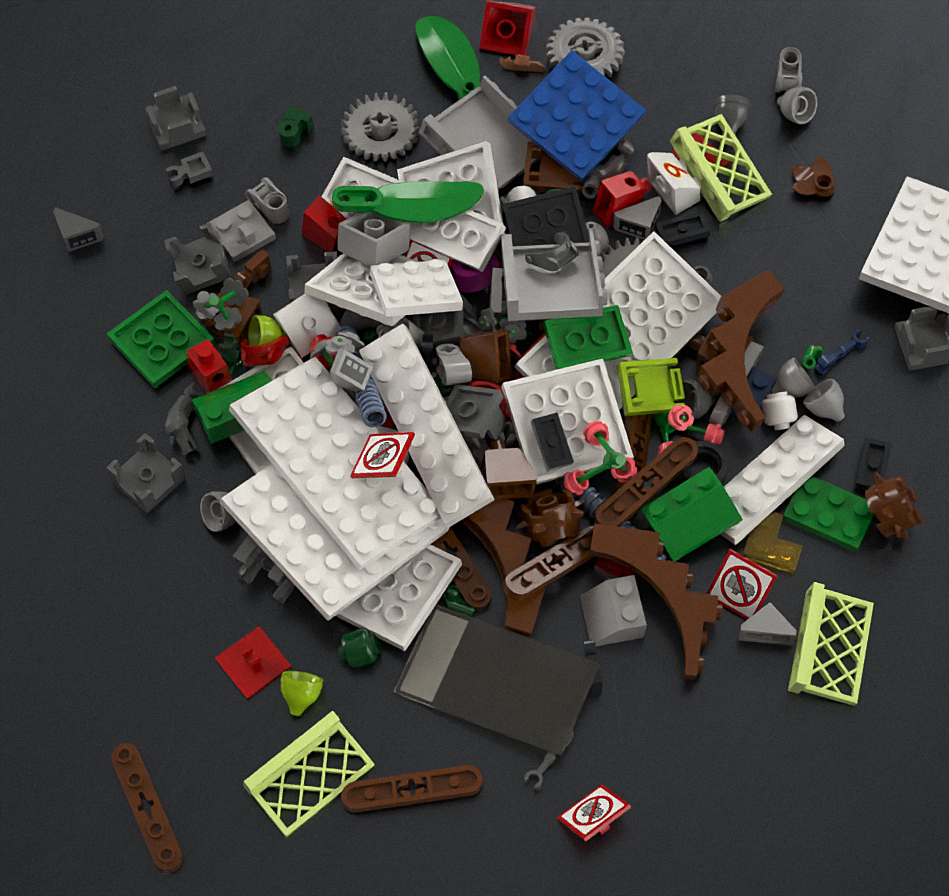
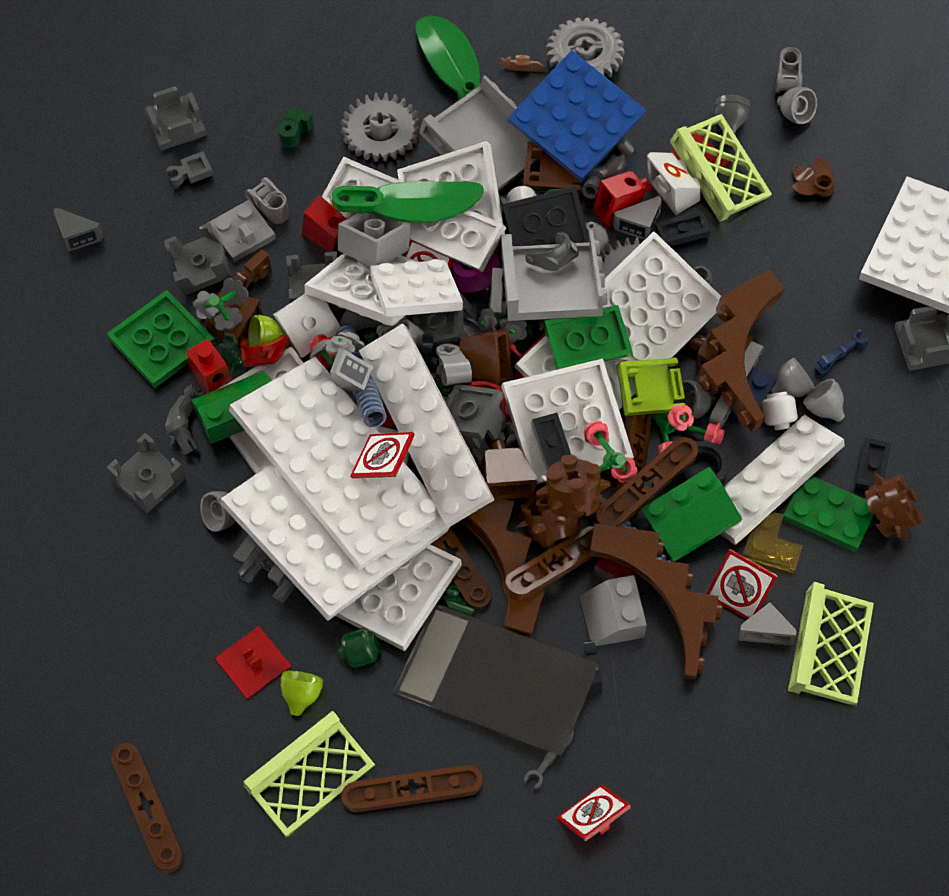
red slope [479,1,537,55] -> none
green arm [801,344,823,369] -> none
none -> reddish brown brick [536,455,611,518]

